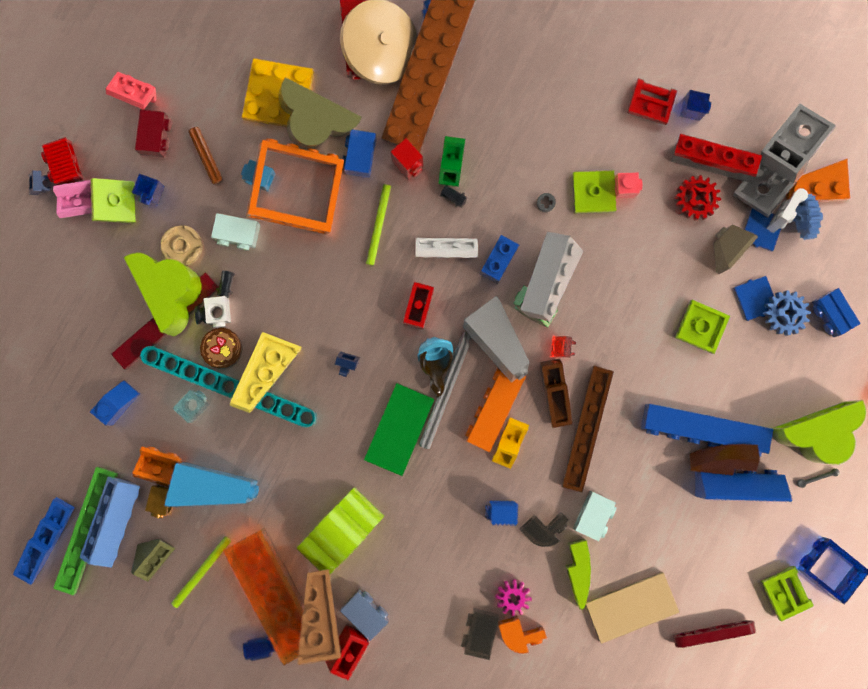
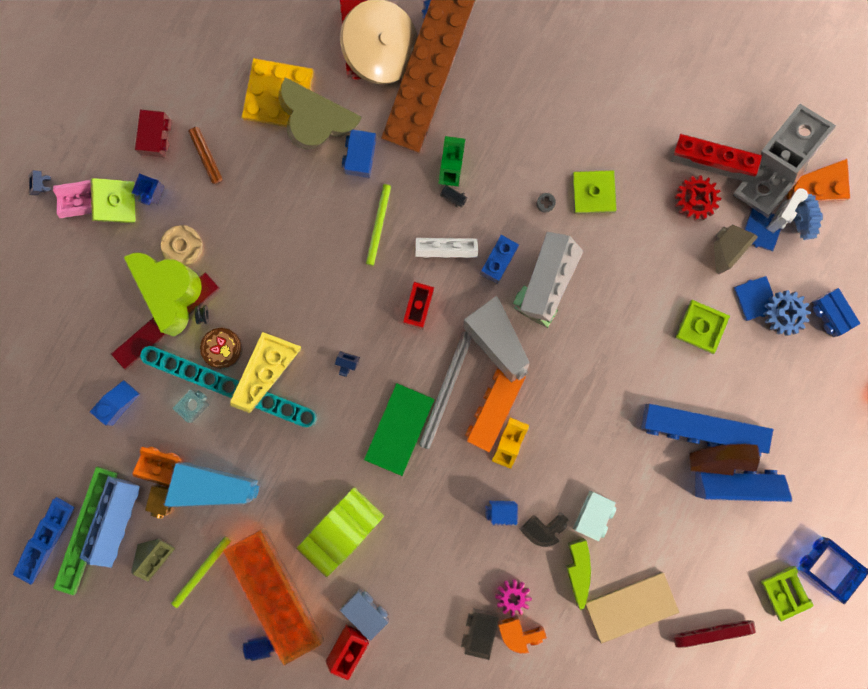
red brick [41,137,83,185] -> none
coral bracket [105,72,157,110] -> none
white brick [204,296,231,328] -> none
light aqua brick [211,213,260,251] -> none
black pin [216,271,235,298] -> none
dark azure brick [241,160,276,192] -> none
orange window [246,138,344,235] -> none
medium nougat wing [297,569,341,665] -> none
red brick [391,138,423,180] -> none
piece [417,337,453,398] -> none
reddish brown slope [539,359,573,428] -> none
clear red tile [551,336,576,358] -> none
reddish brown plate [561,366,614,493] -> none
coral brick [615,172,642,199] -> none
red plate [627,78,677,125] -> none
clear blue brick [680,90,712,121] -> none
lime brick [771,400,866,465] -> none
dark grey hinge [797,468,840,488] -> none

